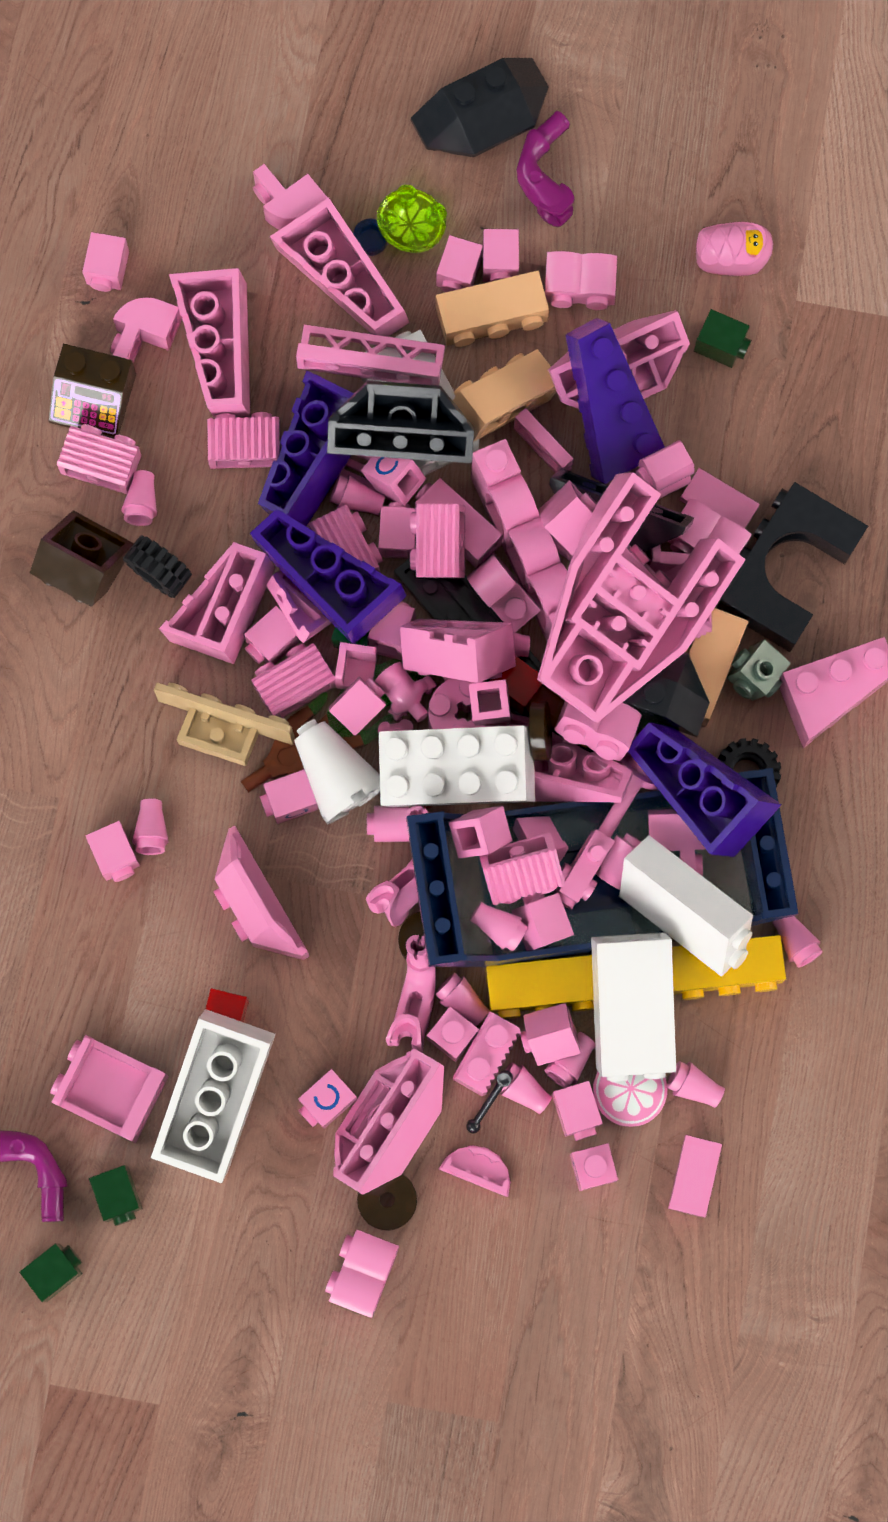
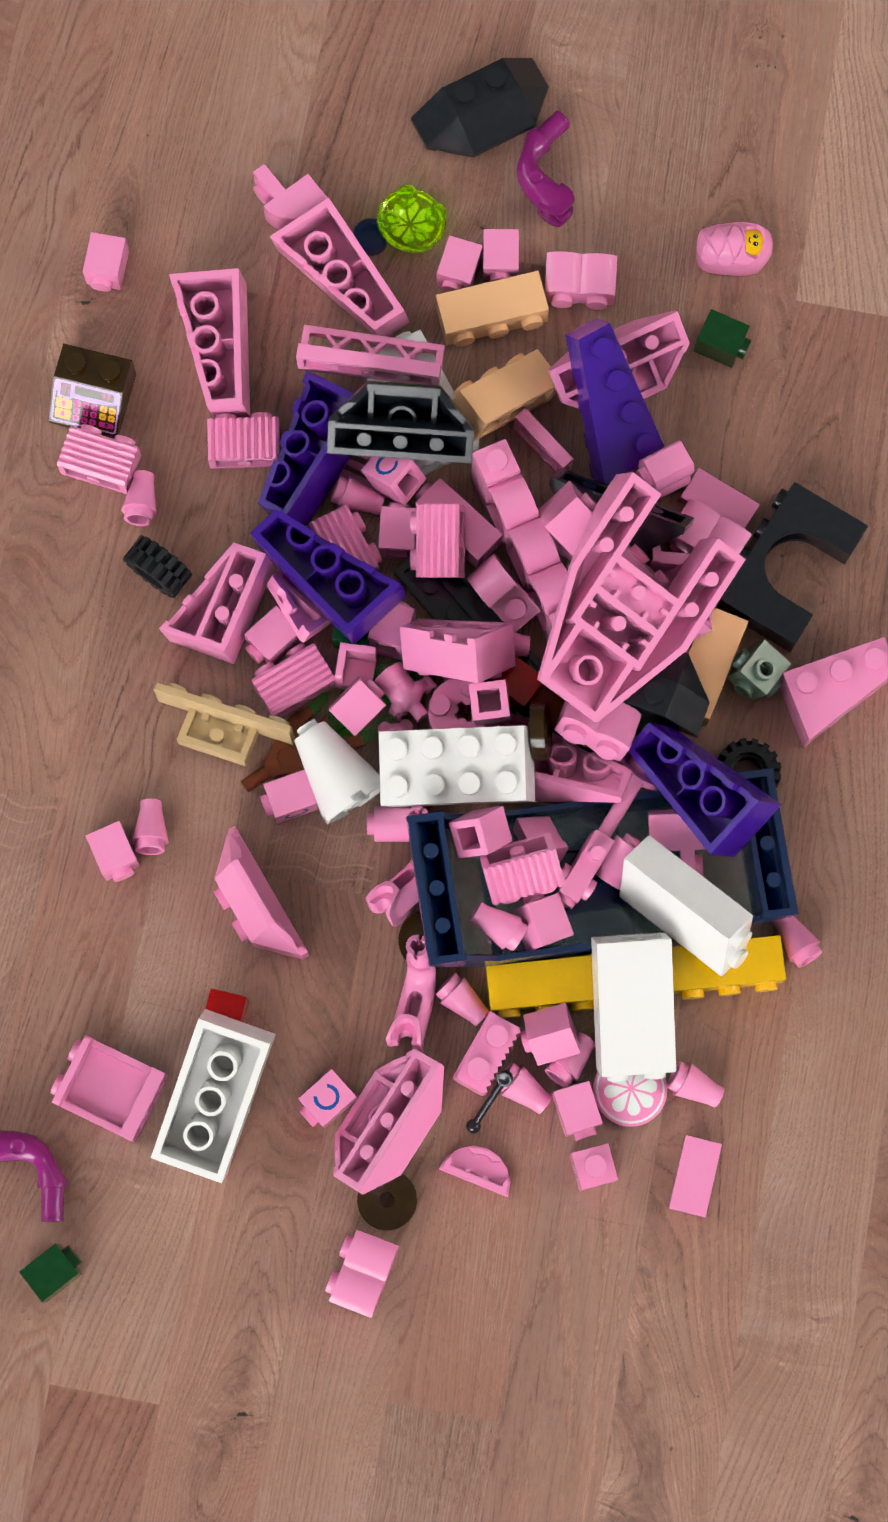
dark brown slope [30,510,134,607] -> none
dark green brick [89,1165,143,1226] -> none
bright pink brick [111,298,182,363] -> none
bright pink brick [427,1007,479,1062] -> none

